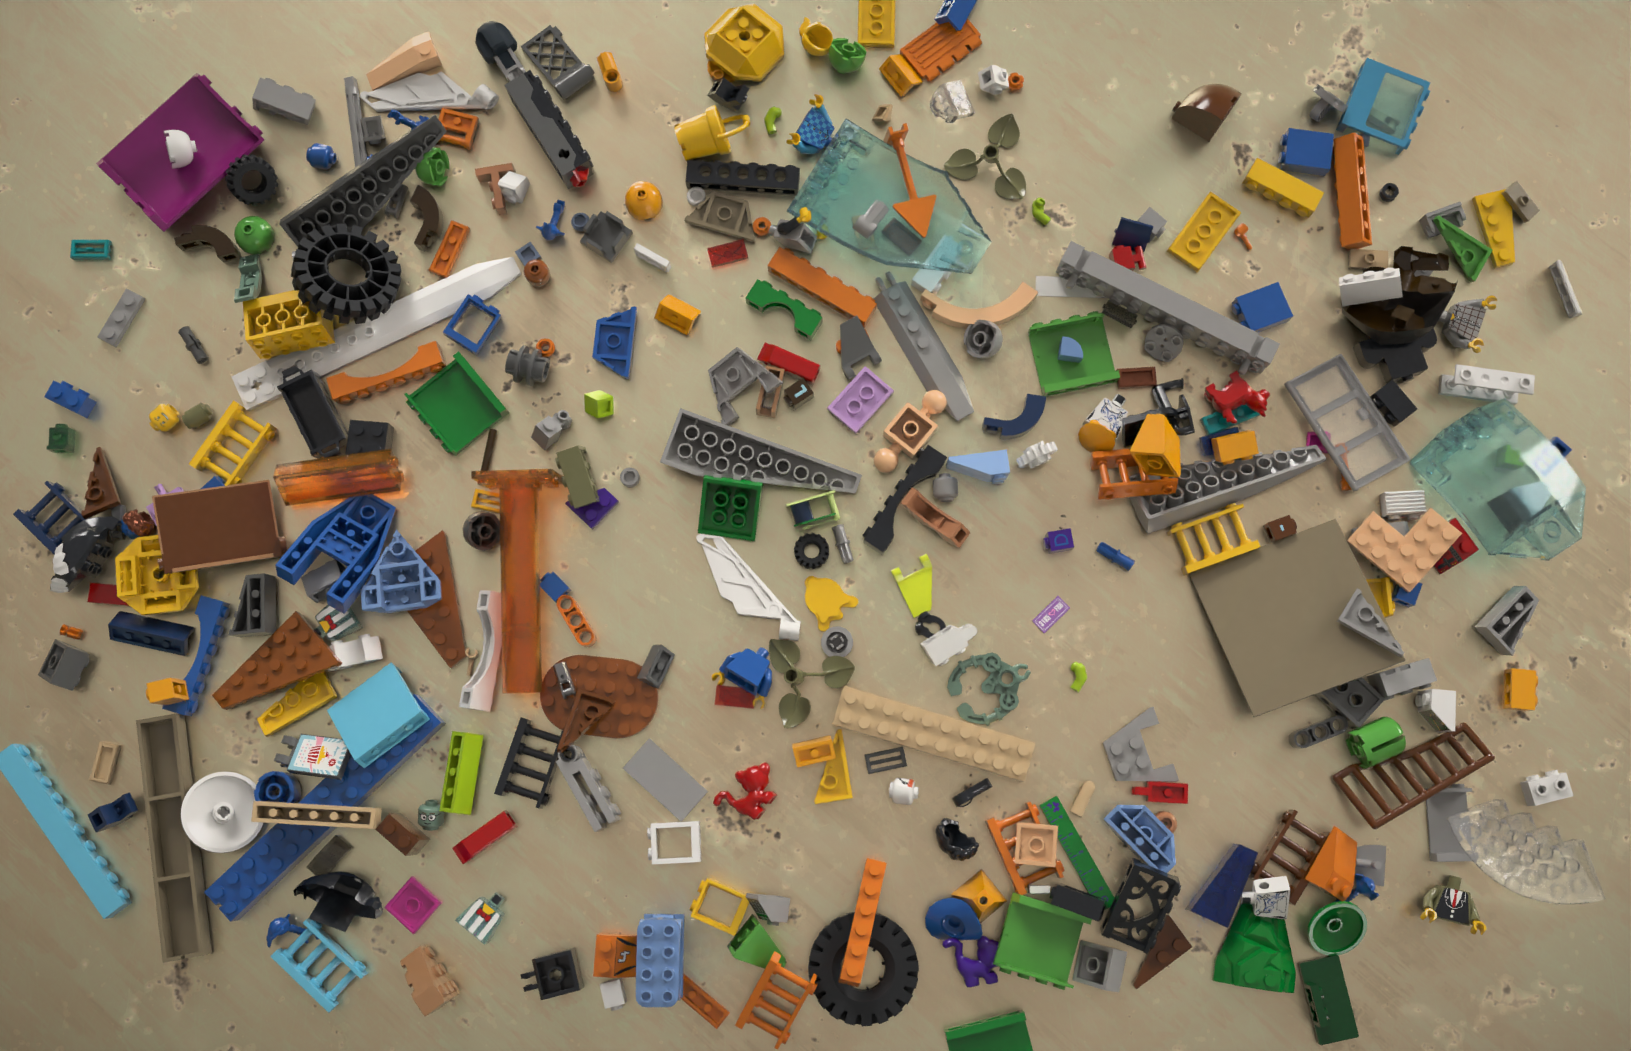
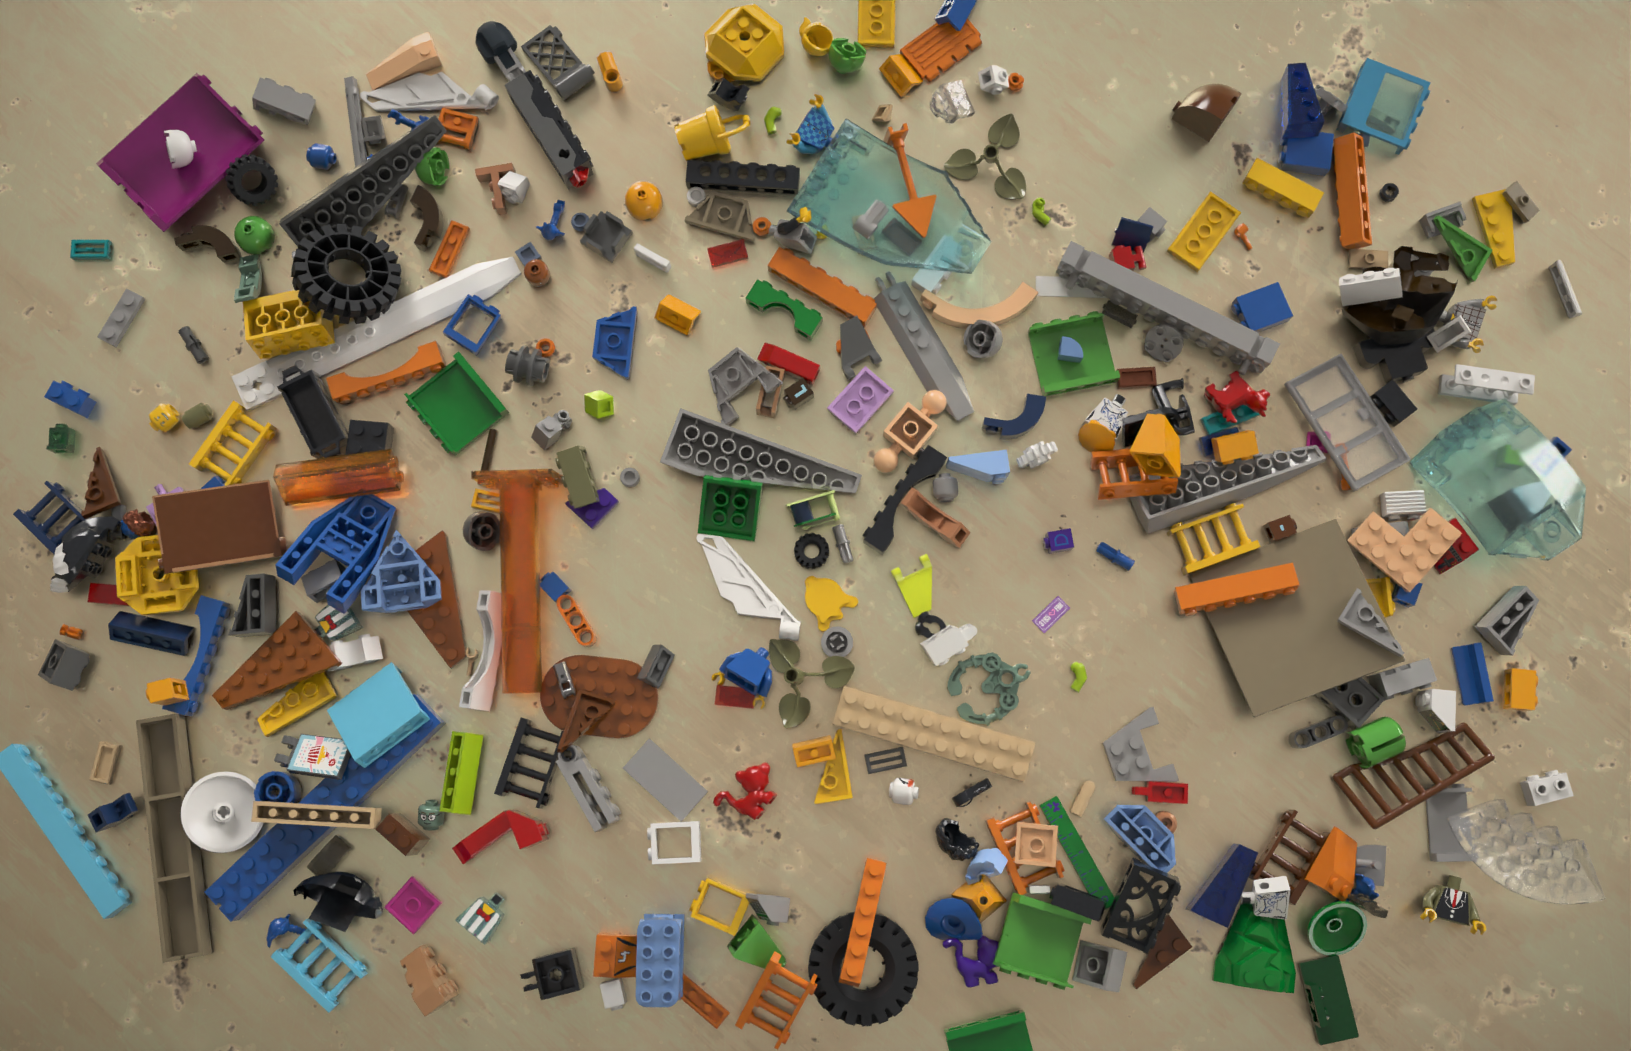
none -> red slope [505,810,550,849]
none -> light blue cylinder [965,848,1008,885]
none -> orange brick [1174,563,1299,616]
none -> clear blue wedge [1281,63,1325,139]
none -> clear smoke slope [1347,894,1388,918]
none -> white slope [1427,315,1471,353]
none -> blue panel [1451,642,1494,706]

